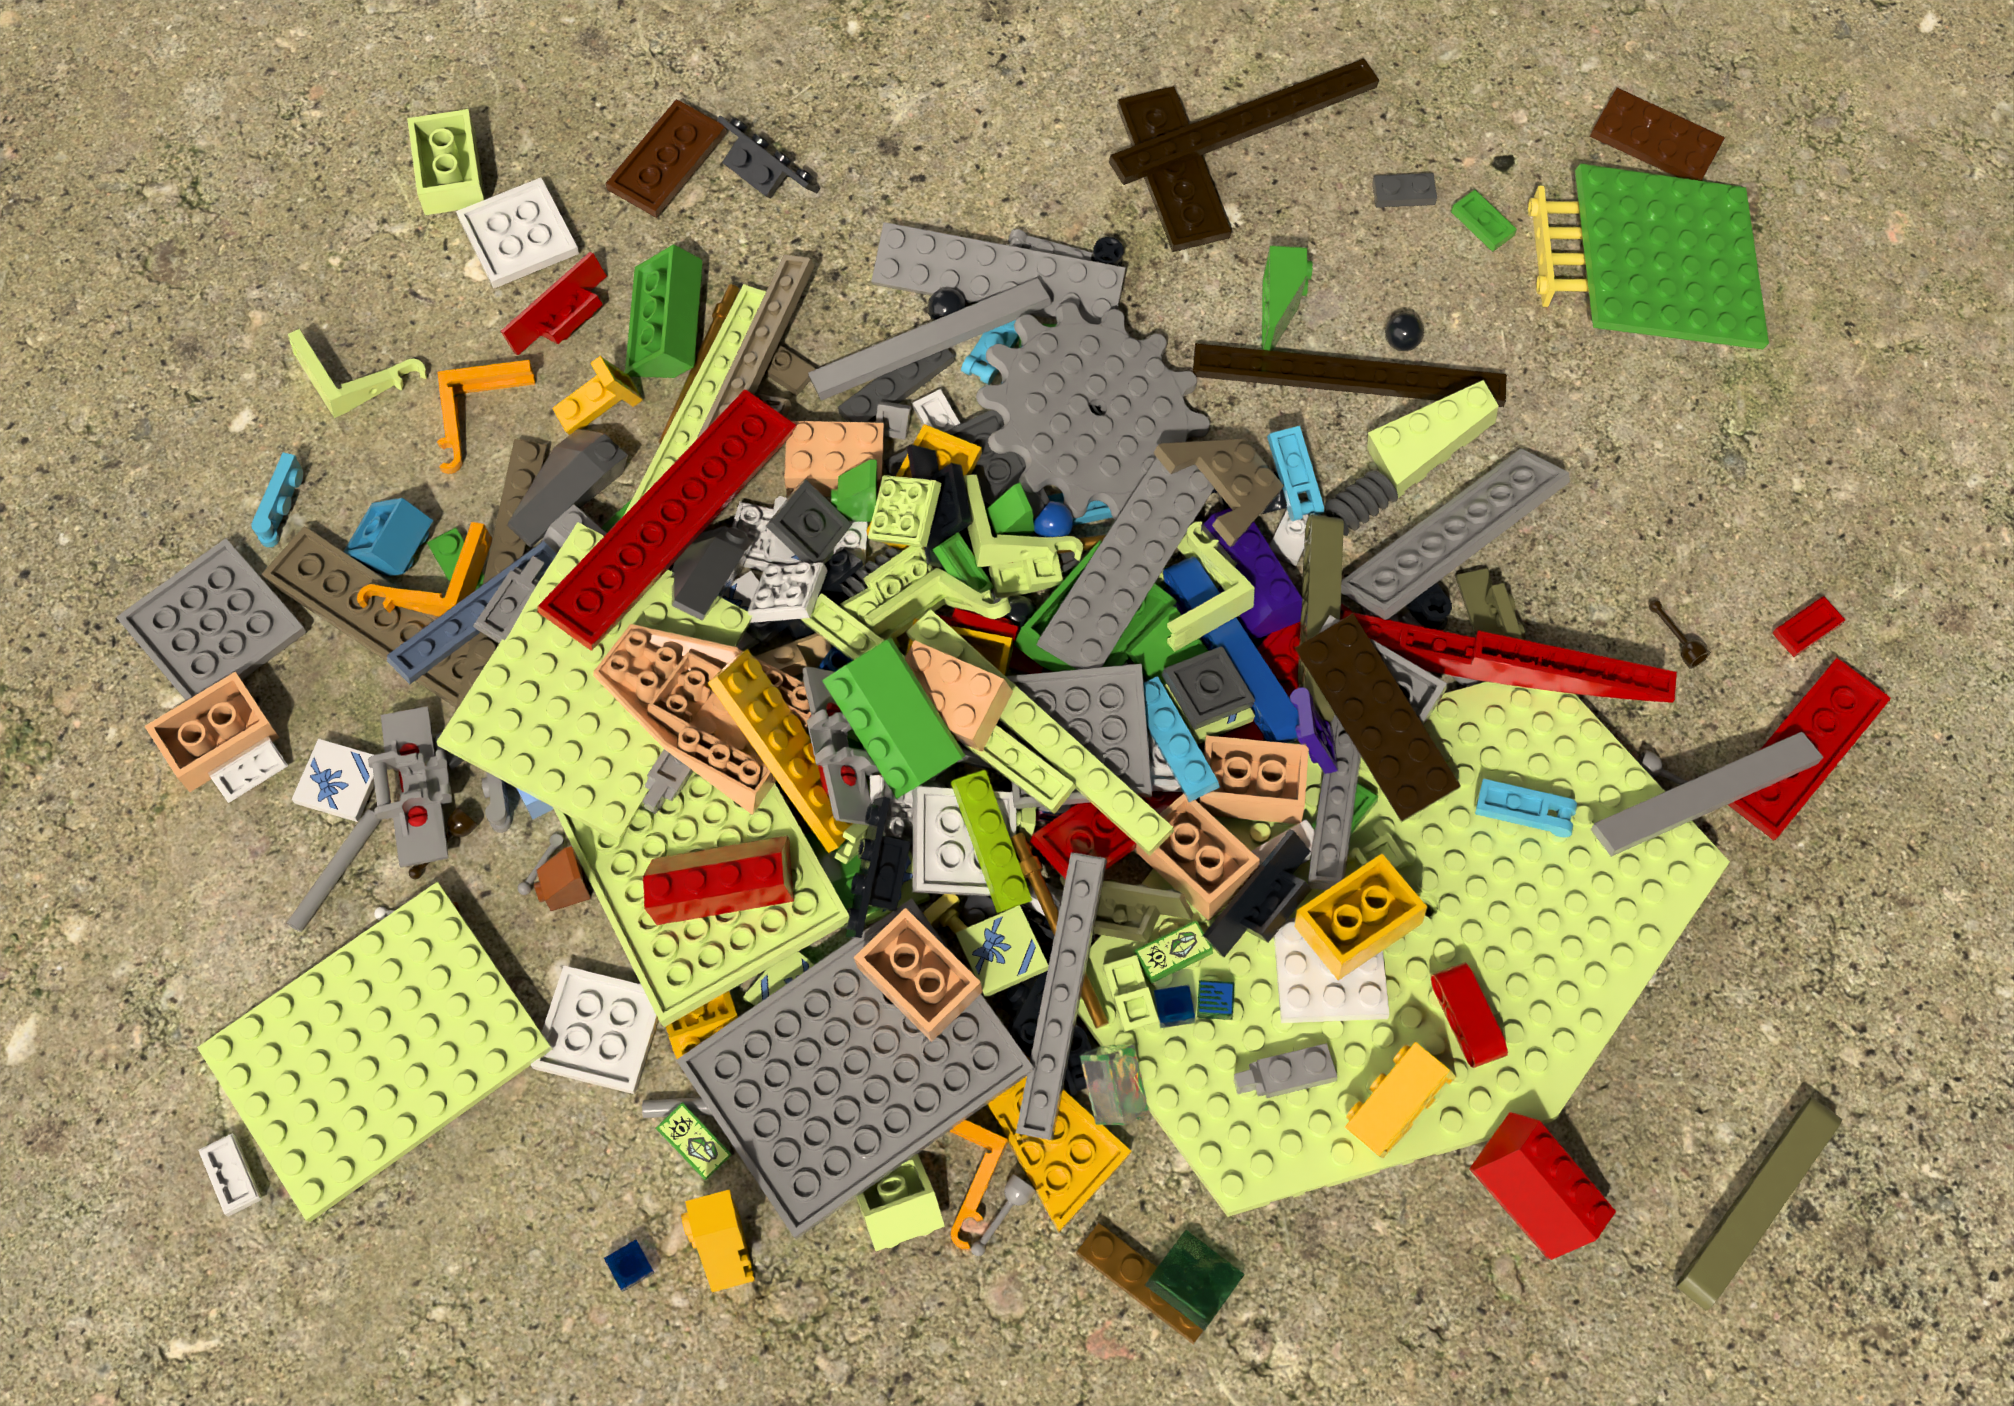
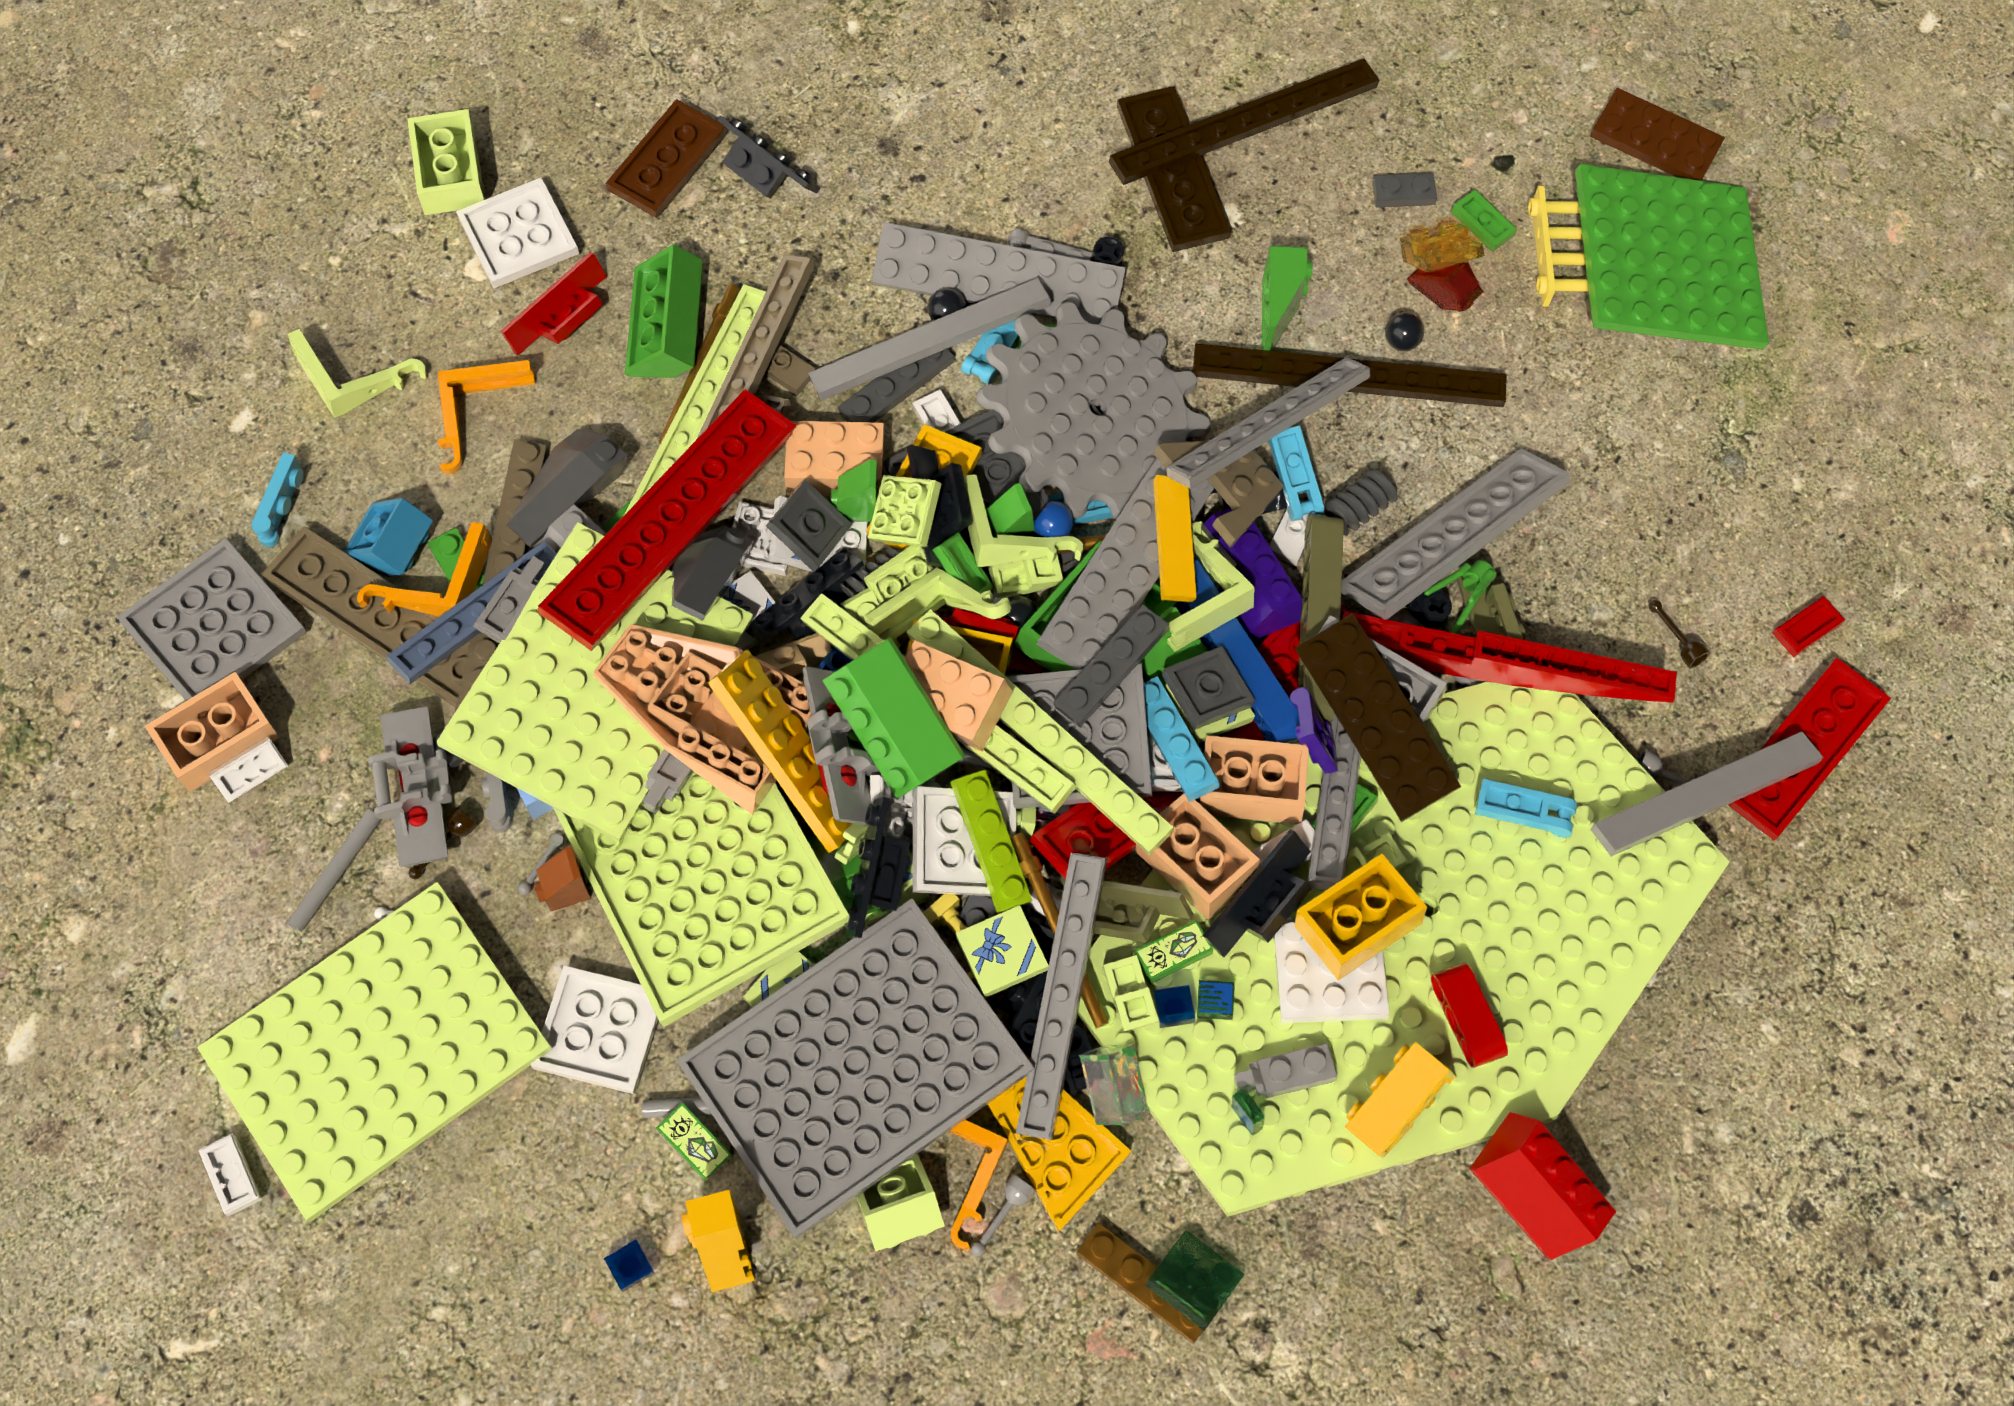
white tile [292,739,375,822] -> none
yellow bracket [552,356,643,435] -> none
red slope [643,835,794,925] -> none
yellow bracket [665,991,738,1059] -> none
white tile [748,562,828,623] -> none
light nougat brick [854,908,983,1042] -> none
light grey plate [876,401,911,440] -> none
yellowish green wedge [1367,380,1498,498] -> none
olive beam [1675,1097,1842,1311] -> none
none -> dark grey plate [1054,605,1170,728]
none -> yellow tile [1153,475,1197,602]
none -> light grey tile [1167,357,1370,489]
none -> clear green tile [1231,1089,1265,1136]
none -> clear yellow plate [1400,220,1485,272]
none -> clear red slope [1407,260,1483,312]
none -> bright green plant [1424,560,1496,634]

